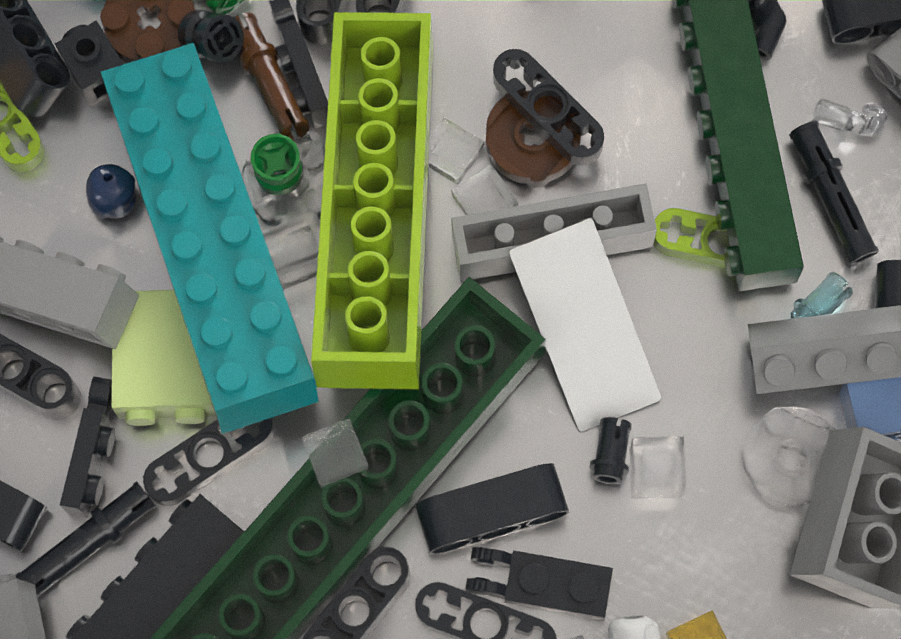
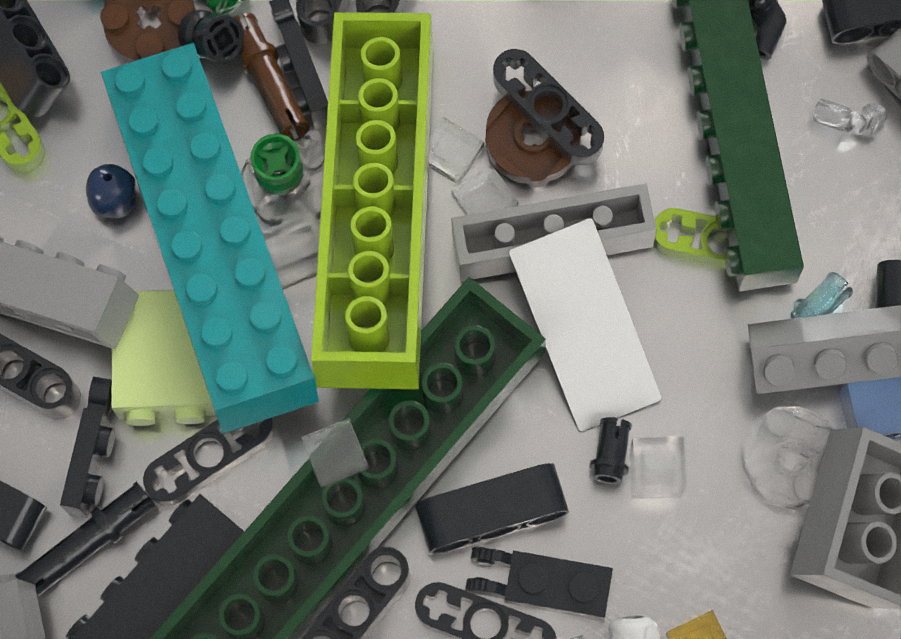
black brick [55,20,124,107] -> none
black pin [789,121,879,265] -> none

